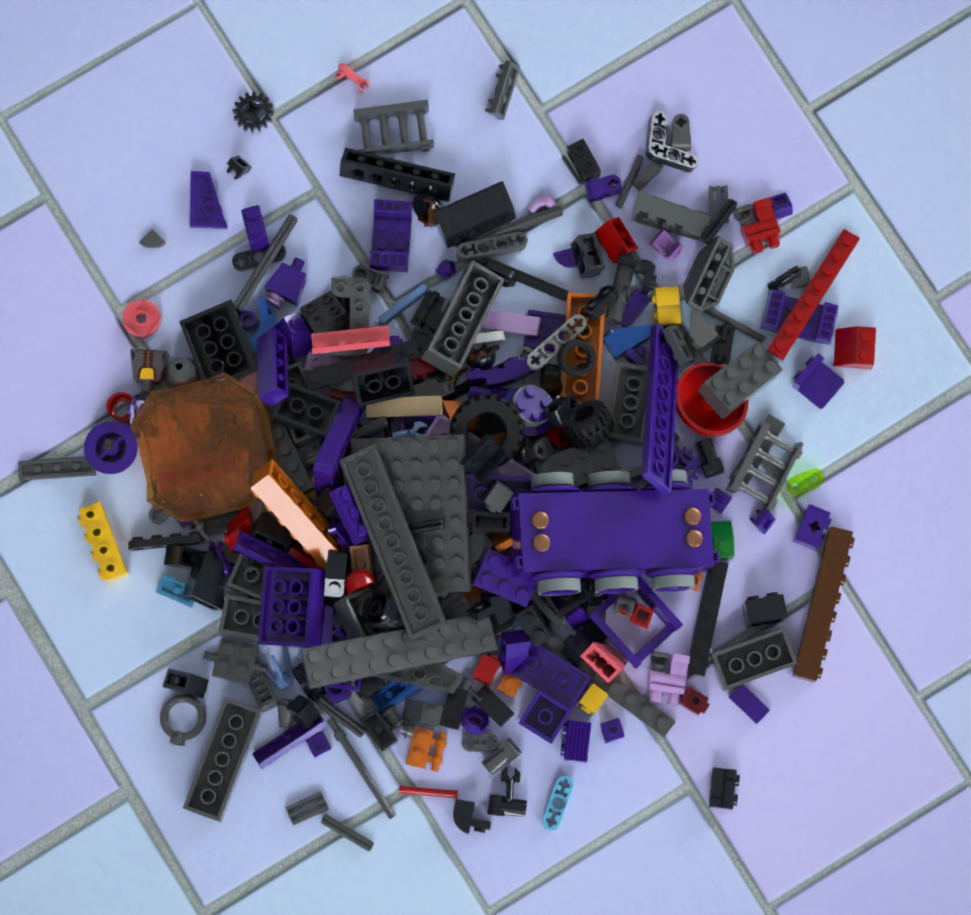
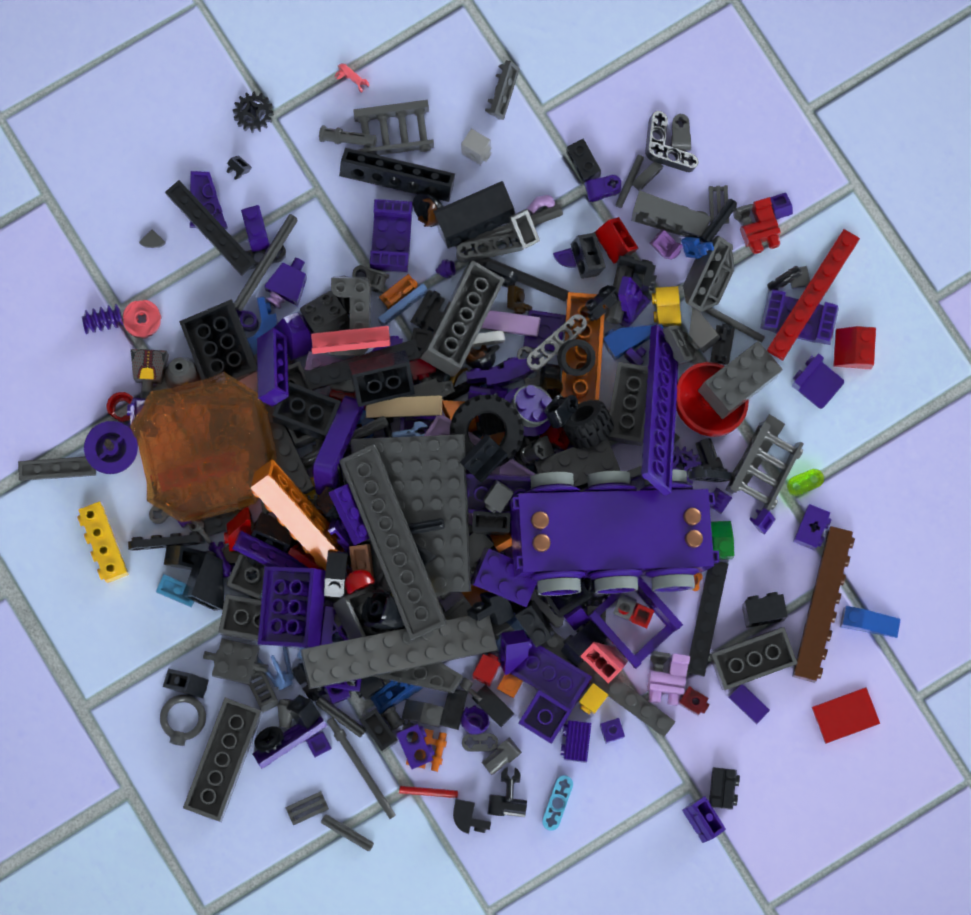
none -> dark purple piece [82,304,124,334]
none -> black plate [165,180,256,276]
none -> black gear [254,726,285,753]
none -> dark grey pin [319,125,377,147]
none -> orange hinge [379,274,418,309]
none -> dark purple brick [395,723,435,770]
none -> light grey brick [461,128,492,166]
none -> dark brown bracket [507,285,532,314]
none -> dark grey slope [510,208,540,249]
none -> dark purple wing [618,276,642,323]
none -> blue plate [681,237,714,259]
none -> dark purple brick [682,796,726,843]
none -> black plate [688,466,733,483]
none -> red tile [811,687,881,744]
none -> blue slope [840,606,901,638]

